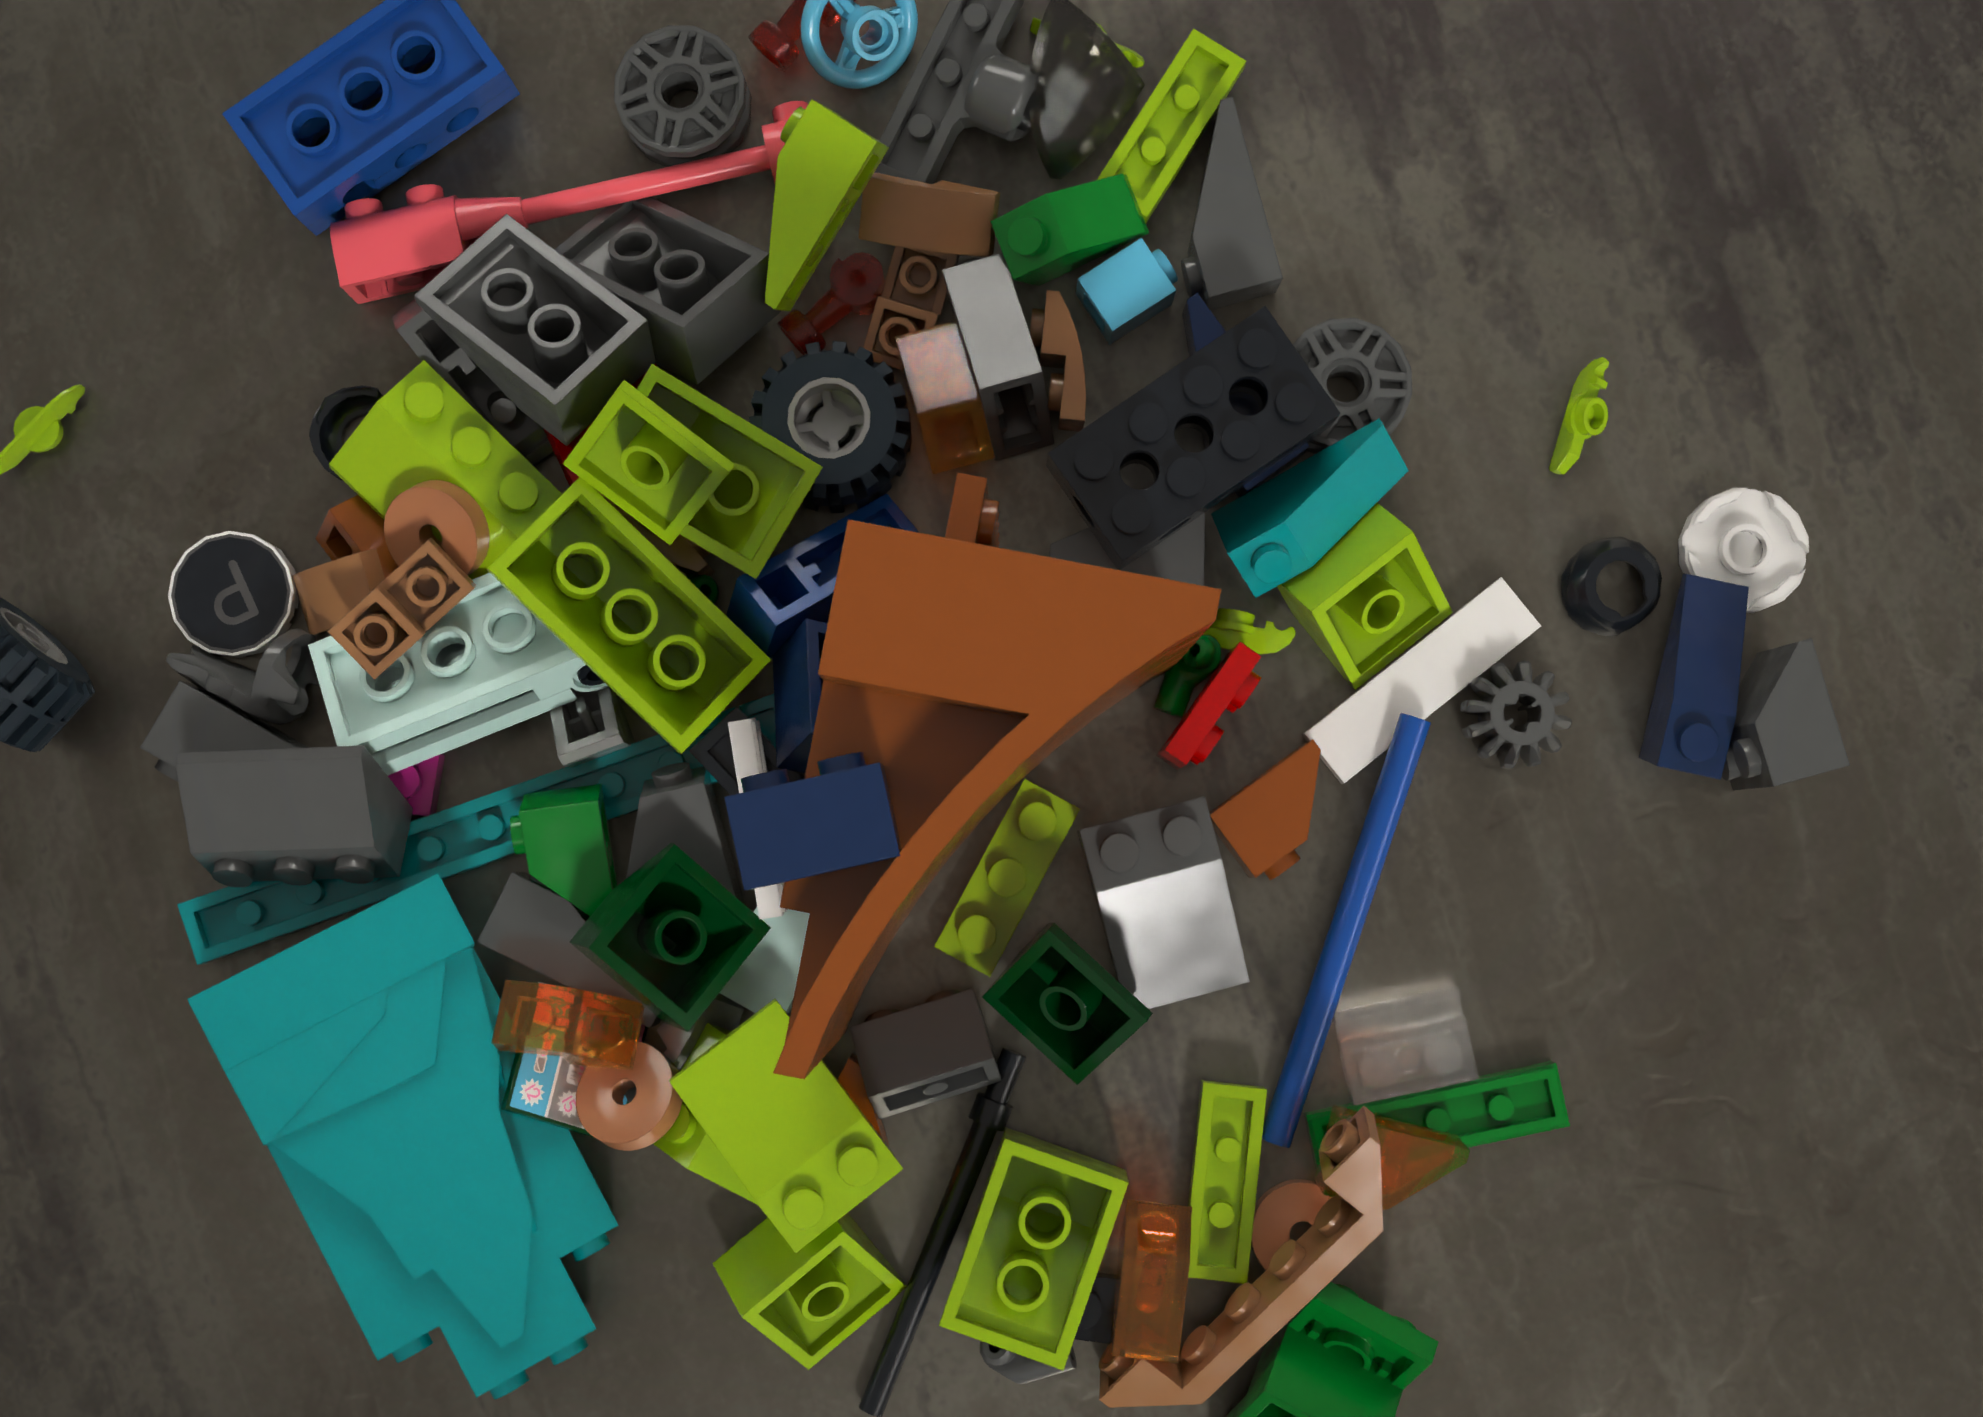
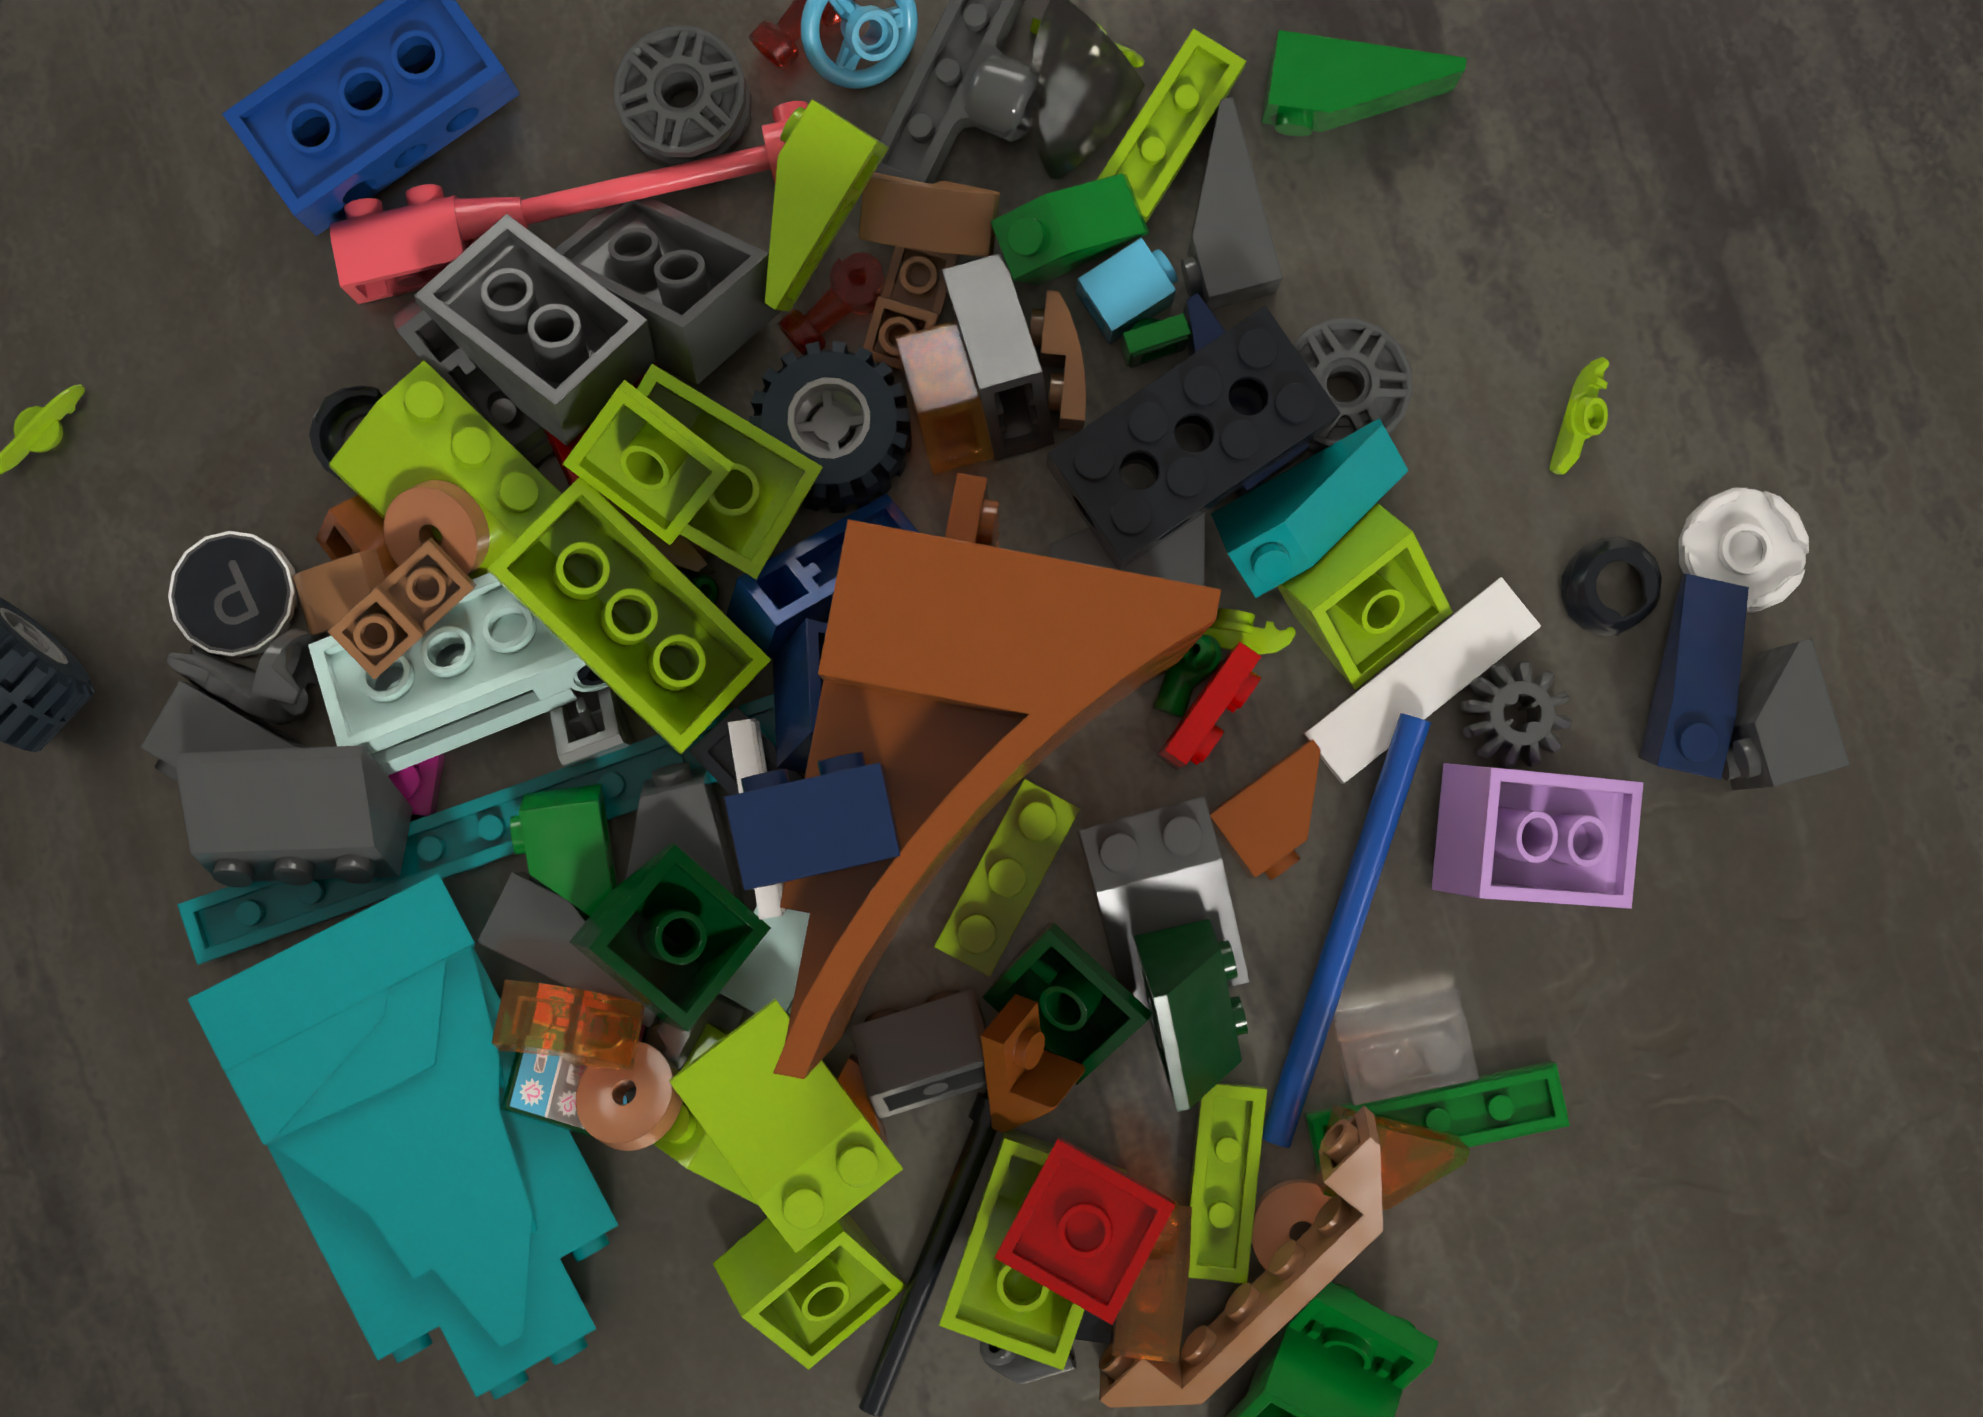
none -> dark orange slope [981,994,1085,1133]
none -> red plate [994,1137,1177,1325]
none -> green tile [1120,313,1191,368]
none -> dark green slope [1134,919,1248,1112]
none -> green slope [1261,30,1467,137]
none -> lavender slope [1431,763,1644,909]

